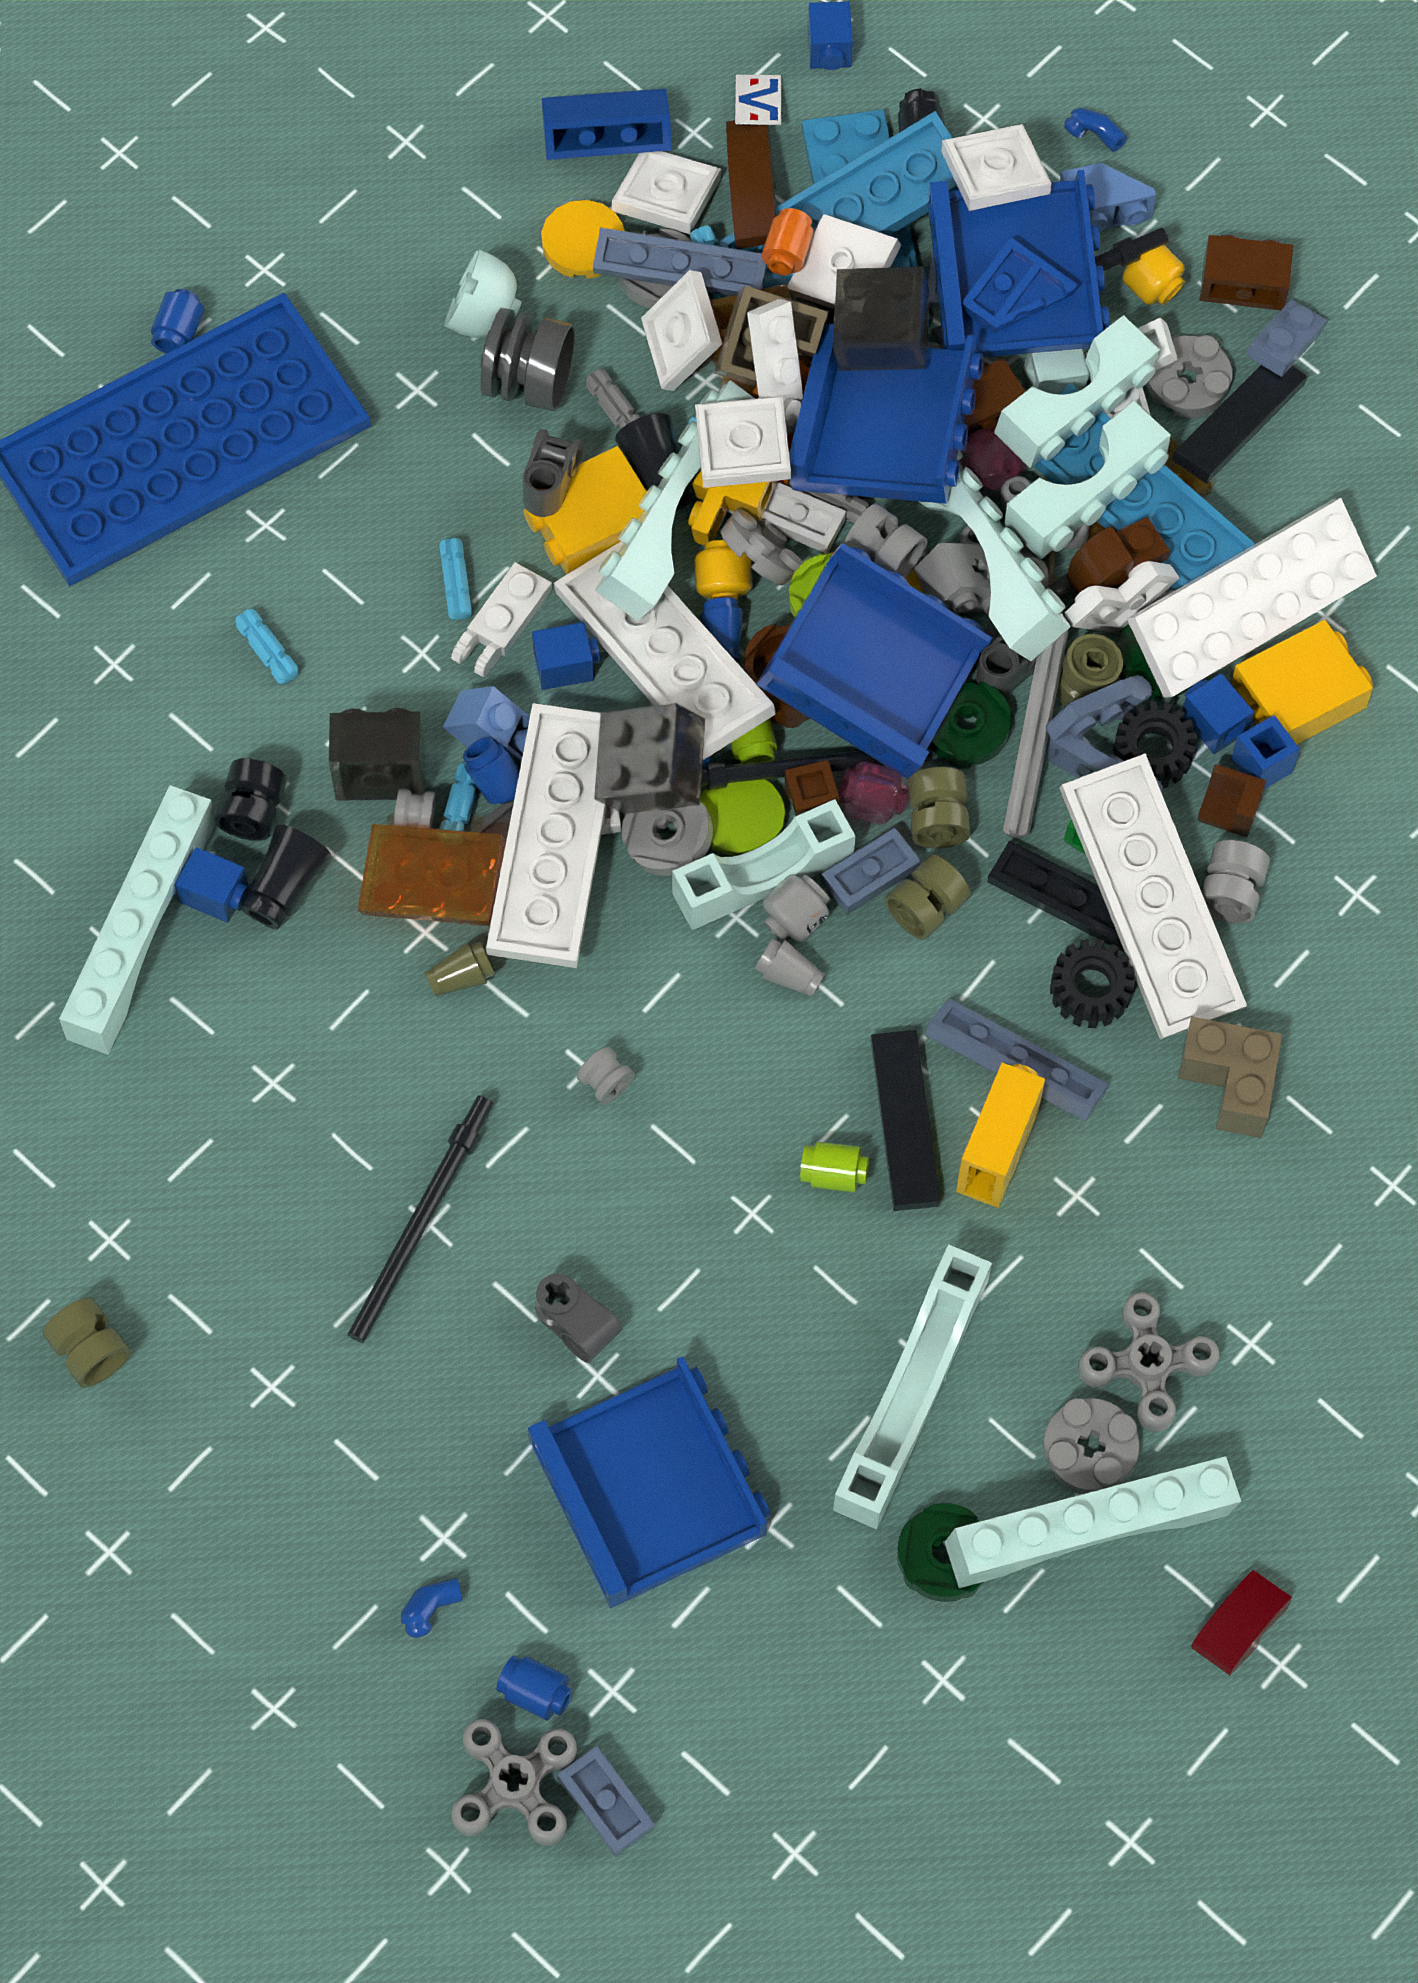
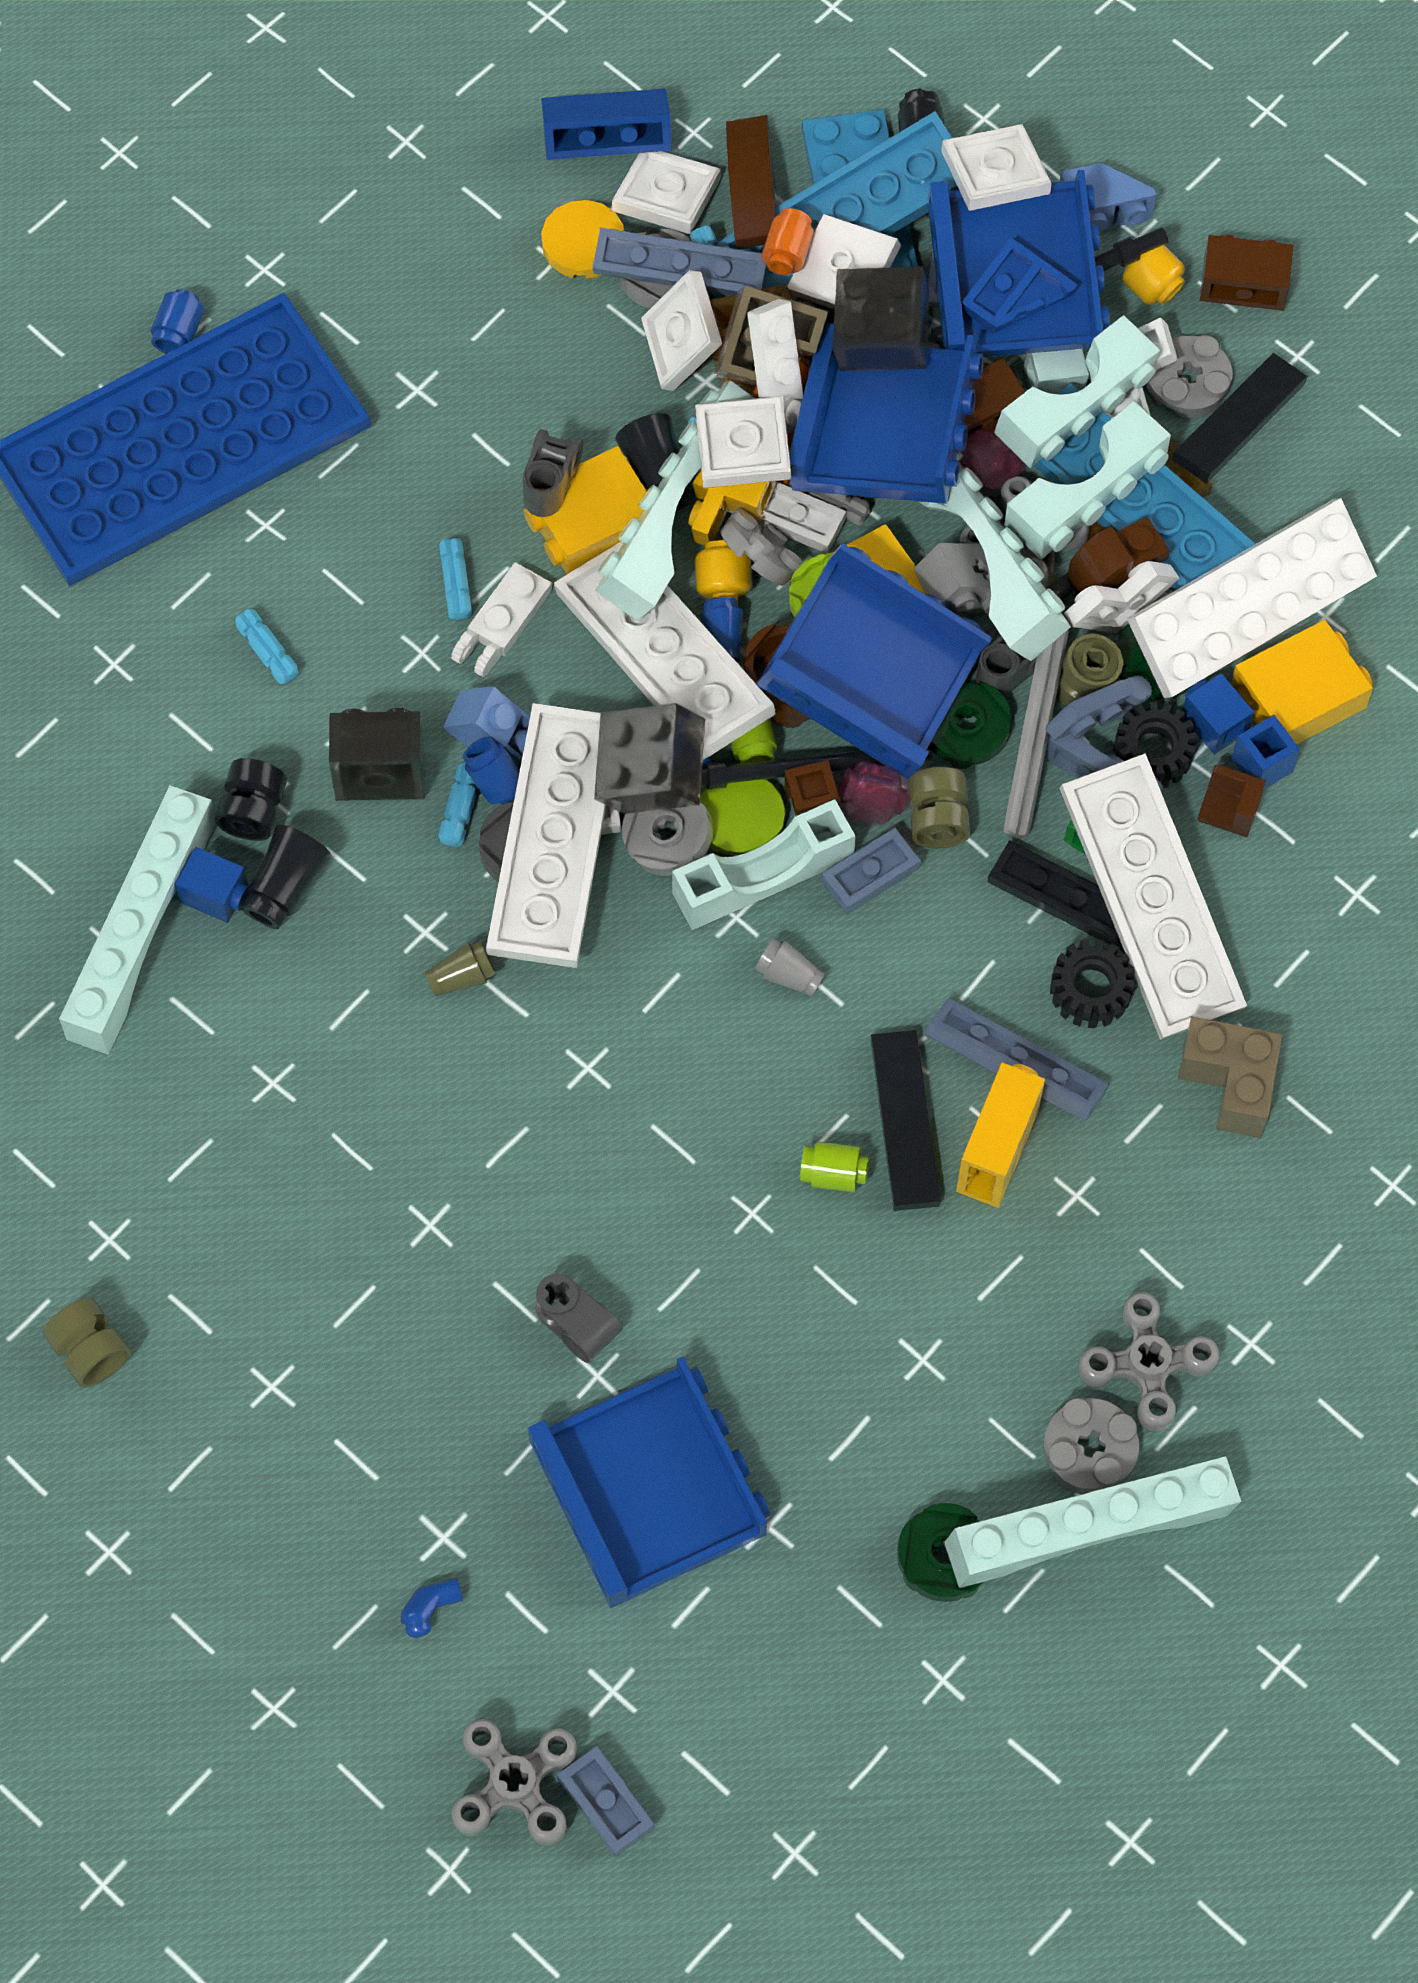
black bar [347,1095,493,1343] -> none
clear orange plate [358,824,506,926] -> none
light grey wheel [394,788,436,837] -> none
light aqua cylinder [444,249,521,338] -> none
dark grey wheel [481,307,575,411] -> none
blue brick [496,1655,573,1721] -> none
blue brick [532,622,600,690] -> none
light grey wheel [577,1046,635,1105] -> none
light grey axle [586,369,640,429] -> none
white sticker [735,75,781,125] -> none
light grey head [763,874,830,942] -> none
blue brick [807,1,853,70] -> none
light aqua arch [833,1244,992,1530] -> none
light grey wheel [844,503,927,579] -> none
olive wheel [885,855,971,940] -> none
blue arm [1064,107,1127,152] -> none
dark red slope [1191,1570,1292,1676] -> none
light grey wheel [1201,840,1270,924] -> none
sand blue plate [1246,299,1327,377] -> none

